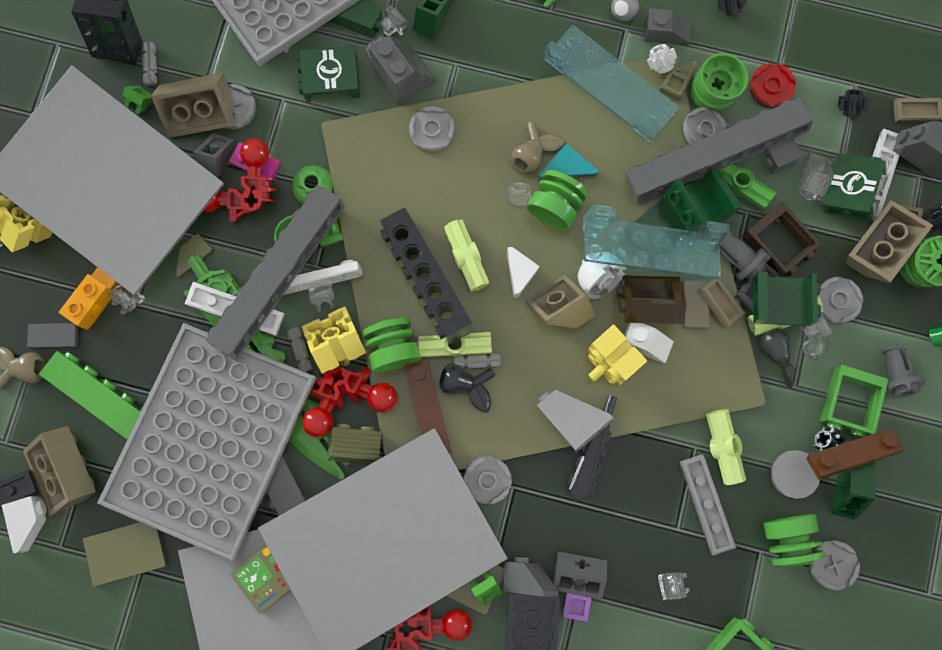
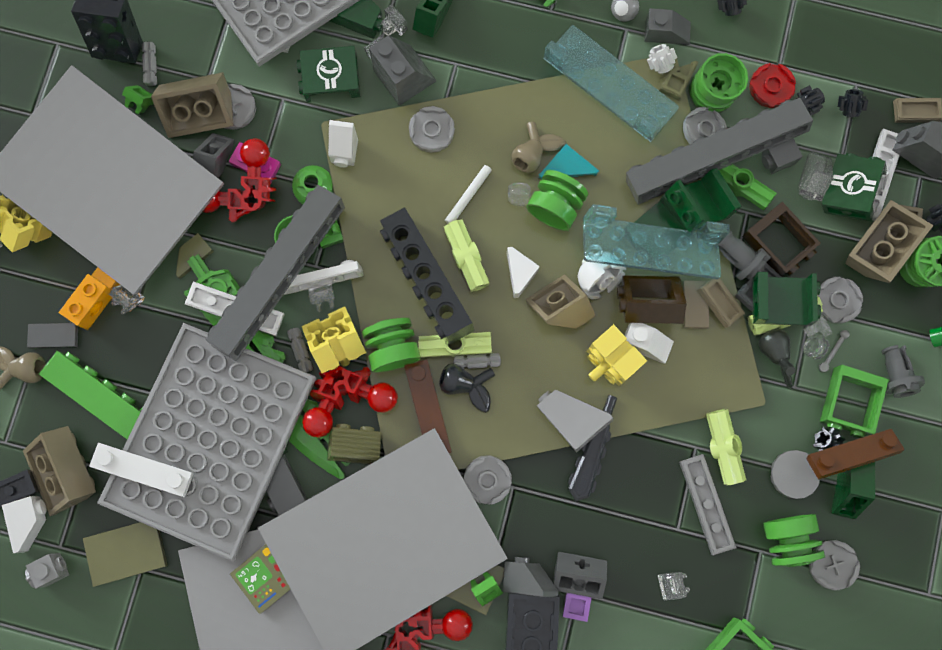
none -> light grey brick [25,553,69,589]
none -> white plate [89,443,194,497]
none -> white slope [328,120,358,167]
none -> white bar [445,165,492,224]
none -> black gear [796,85,825,116]
none -> light grey hinge [819,330,850,372]

